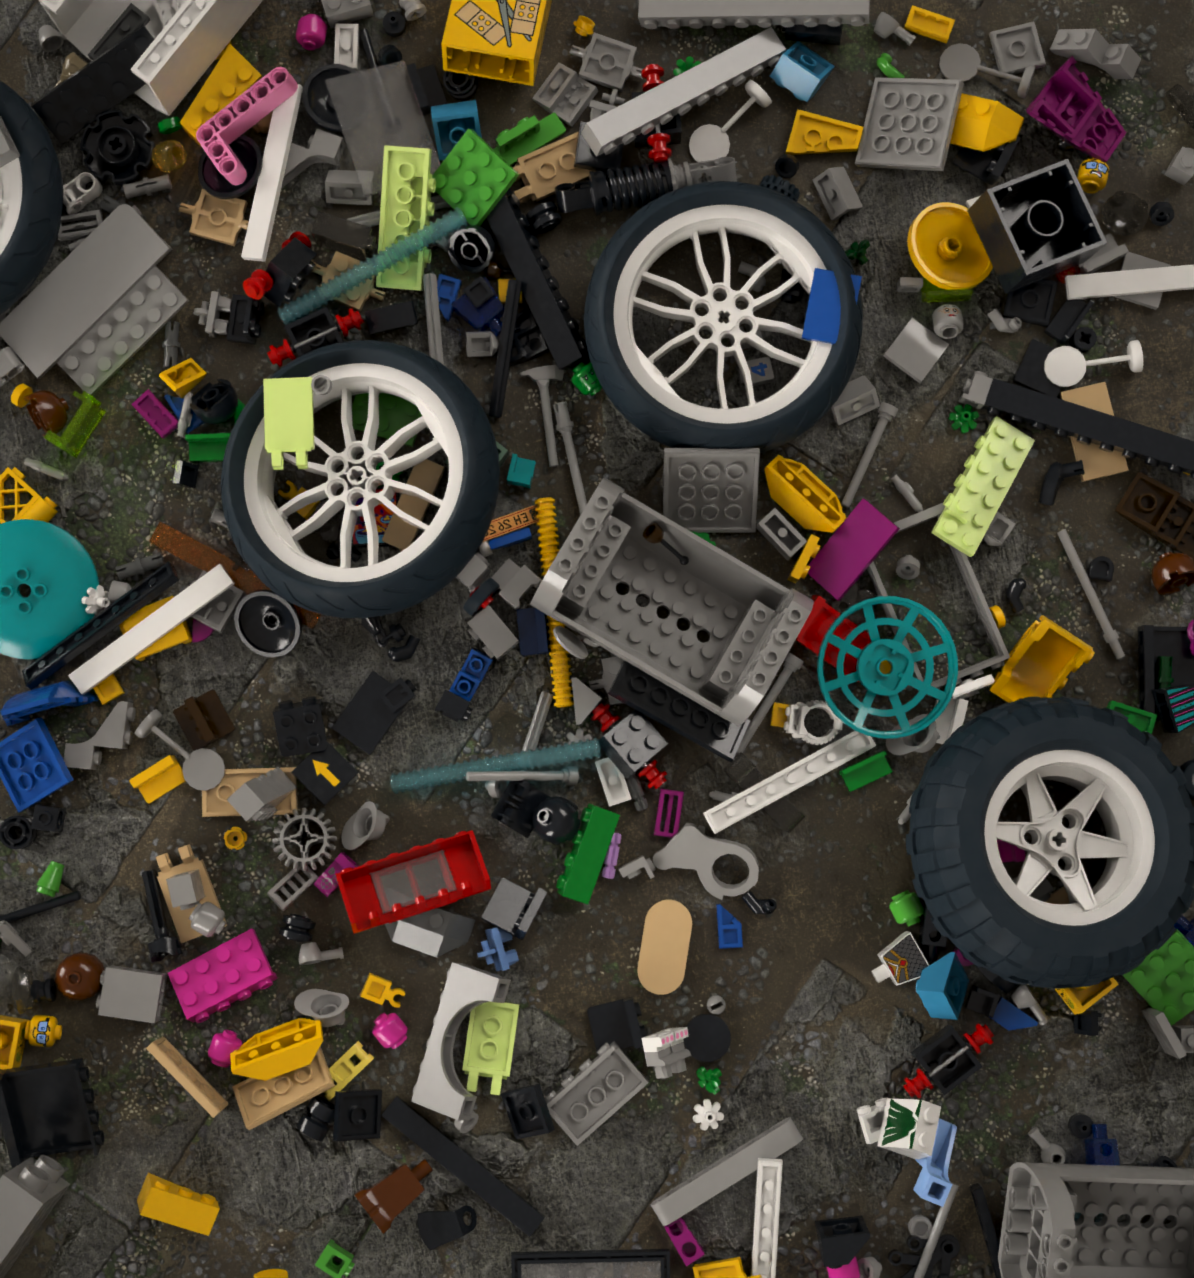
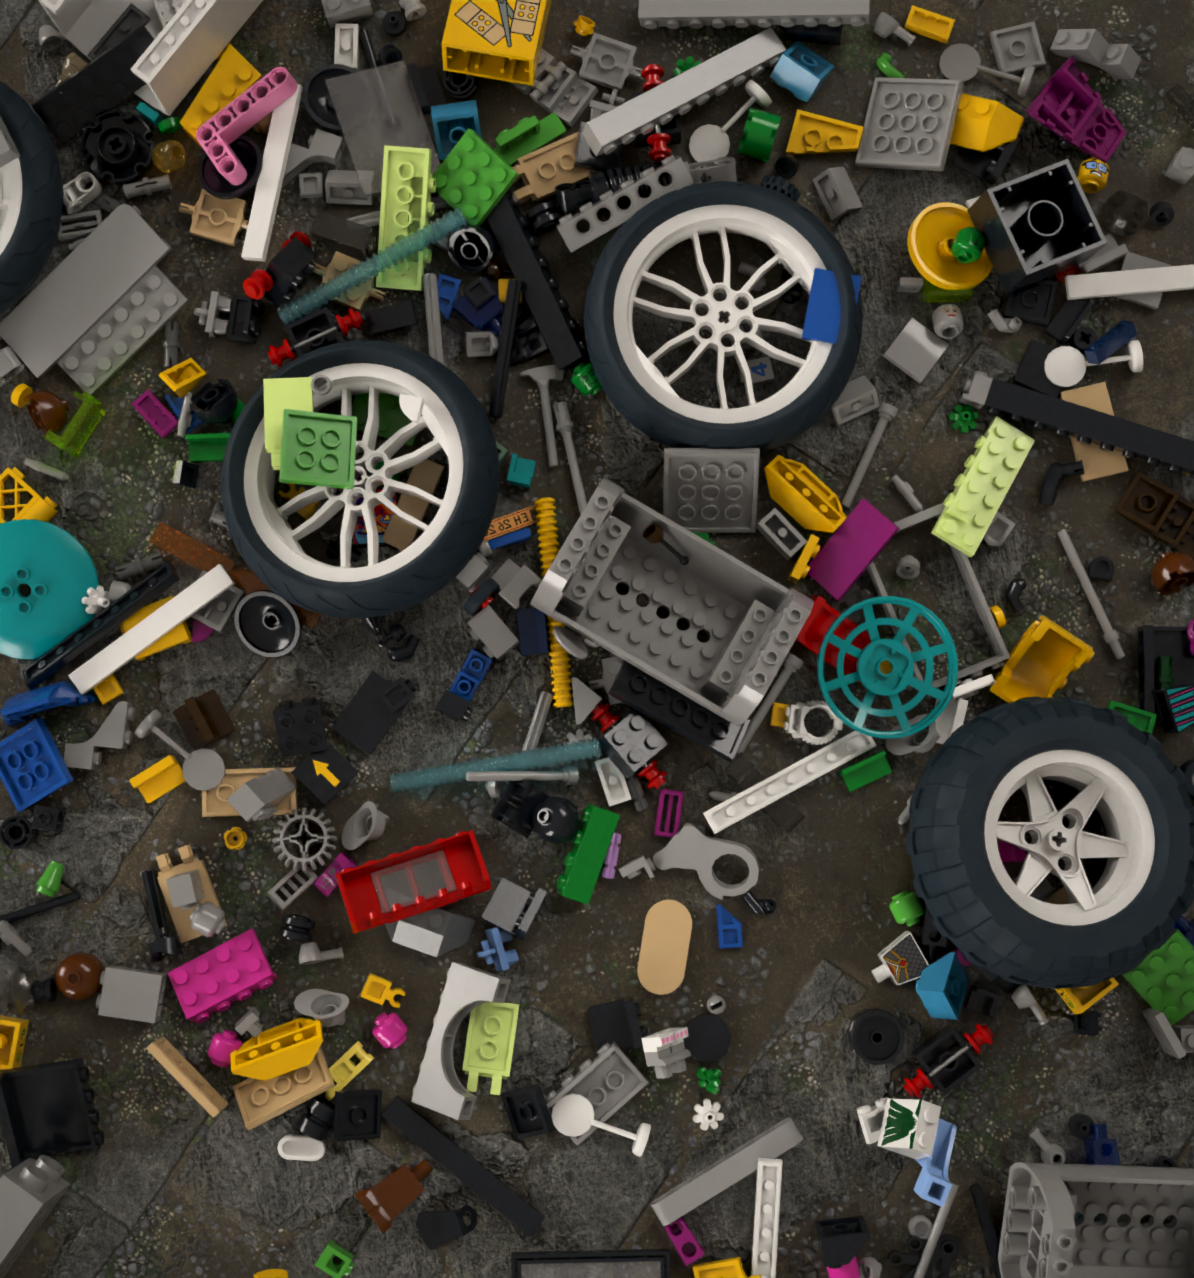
yellow head [25,1015,62,1047] -> none
yellow wedge [137,1173,220,1236] -> none
dark pink head [296,14,327,51] -> none
light grey tile [454,1111,479,1133] -> none
dark green plant [845,239,870,265] -> none
blue tile [990,997,1038,1031] -> none
none -> teal tile [136,102,163,128]
none -> light grey tile [235,1007,263,1038]
none -> white tile [277,1134,326,1161]
none -> bright green plate [279,409,357,489]
none -> light grey tile [299,172,324,198]
none -> white tile [399,394,425,423]
none -> light grey plate [510,49,567,101]
none -> white piece [551,1093,651,1157]
none -> light grey brick [557,155,694,252]
none -> green brick [737,108,781,162]
none -> black wheel [847,1008,904,1065]
none -> green head [951,227,985,263]
none -> dark blue piece [1085,320,1137,365]

